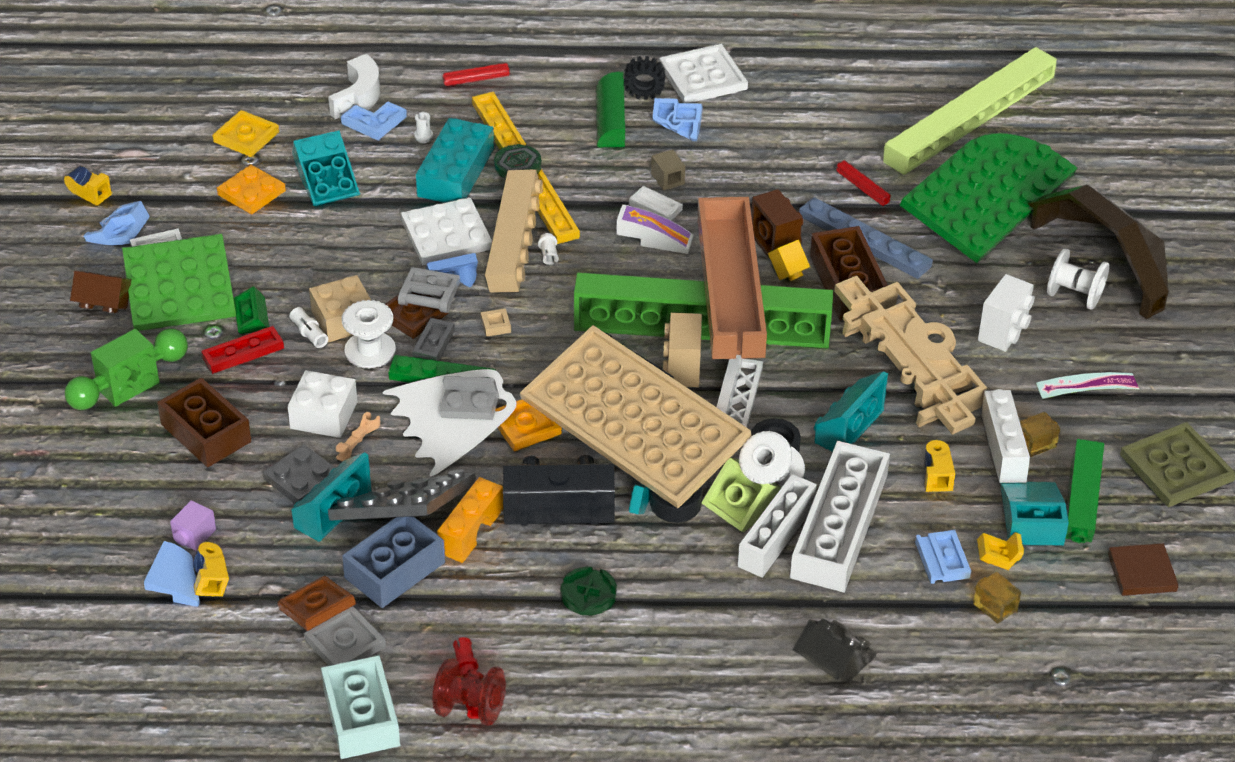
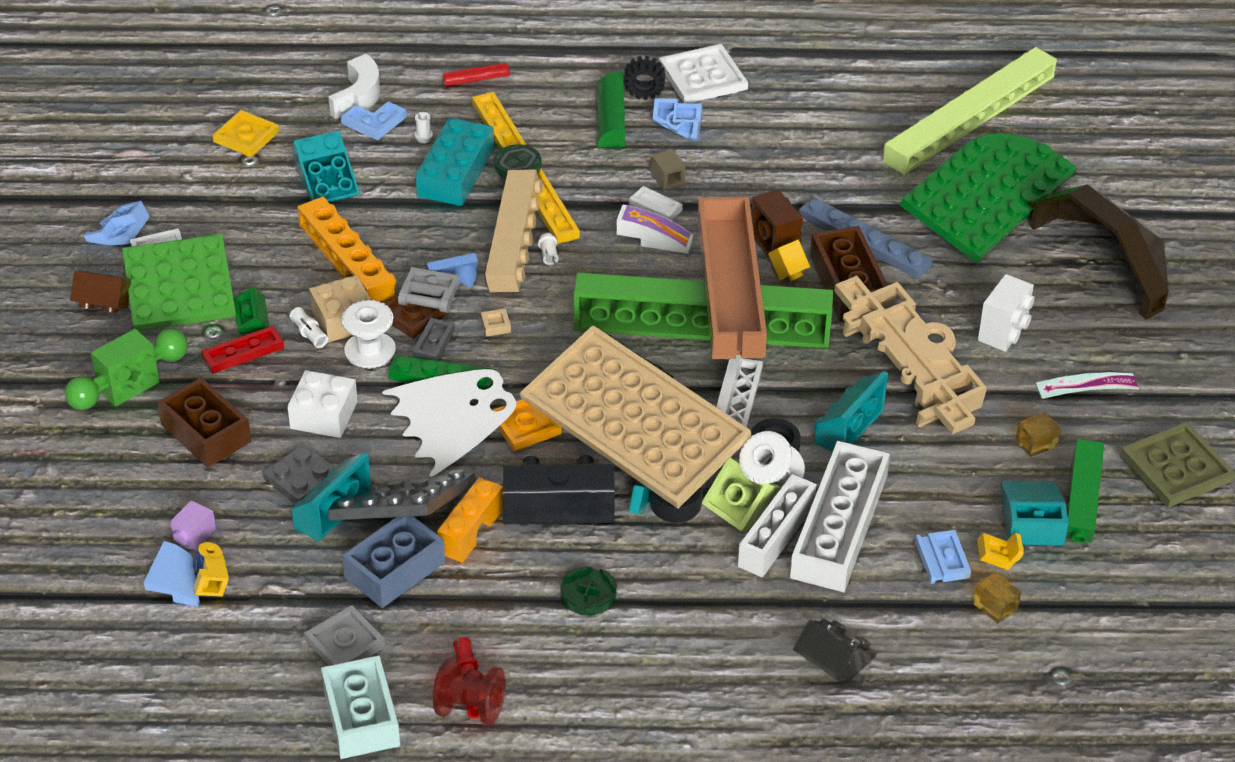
yellow leg [64,166,112,206] -> none
light orange plate [217,164,286,215] -> none
dark orange tile [277,576,356,631] -> none
light nougat piece [336,412,380,462] -> none
white plate [401,197,492,266] -> none
light grey bracket [440,376,499,420] -> none
tan brick [663,313,702,387] -> none
red axle [836,160,891,206] -> none
yellow leg [924,440,955,492] -> none
white brick [981,389,1030,483] -> none
white hose [1047,249,1109,309] -> none
reddish brown tile [1108,543,1179,596] -> none
none -> light orange brick [297,197,397,303]

